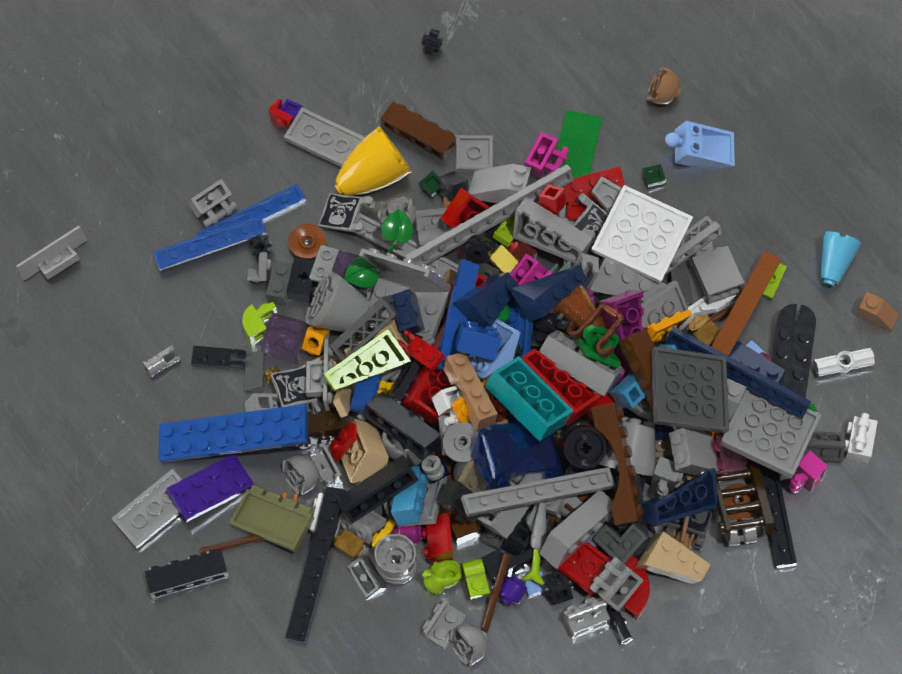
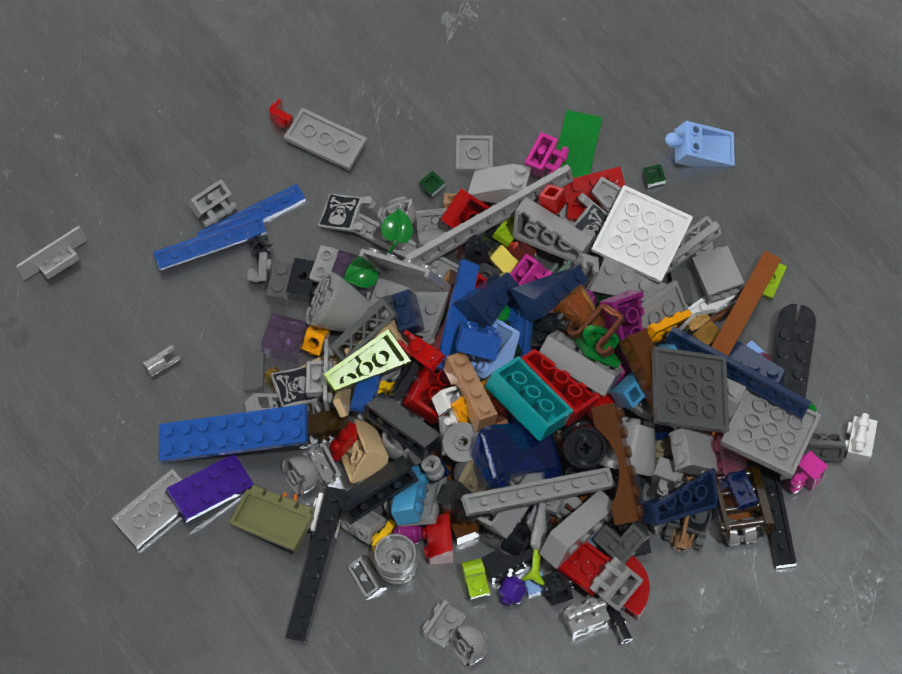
black brick [144,549,229,599] -> none
black hinge [191,346,247,369] -> none
reddish brown bar [200,535,265,555] -> none
lime brick [242,301,278,345] -> none
dark purple tile [280,99,303,121] -> none
dark orange dish [289,224,326,259] -> none
pearl gold brick [334,529,366,562] -> none
yellow cylinder [335,126,412,196] -> none
reddish brown brick [381,102,456,161] -> none
black gear [422,29,443,53] -> none
lime hair [422,560,463,595] -> none
black brick [439,171,468,201] -> none
reddish brown bar [481,553,511,632] -> none
tan wedge [635,531,711,584] -> none
medium nougat cylinder [647,66,681,105] -> none
white piece [814,348,875,377] -> none
medium azure cone [821,231,861,286] -> none
medium nougat slope [856,292,899,332] -> none
none -> clear blue plate [725,470,758,510]

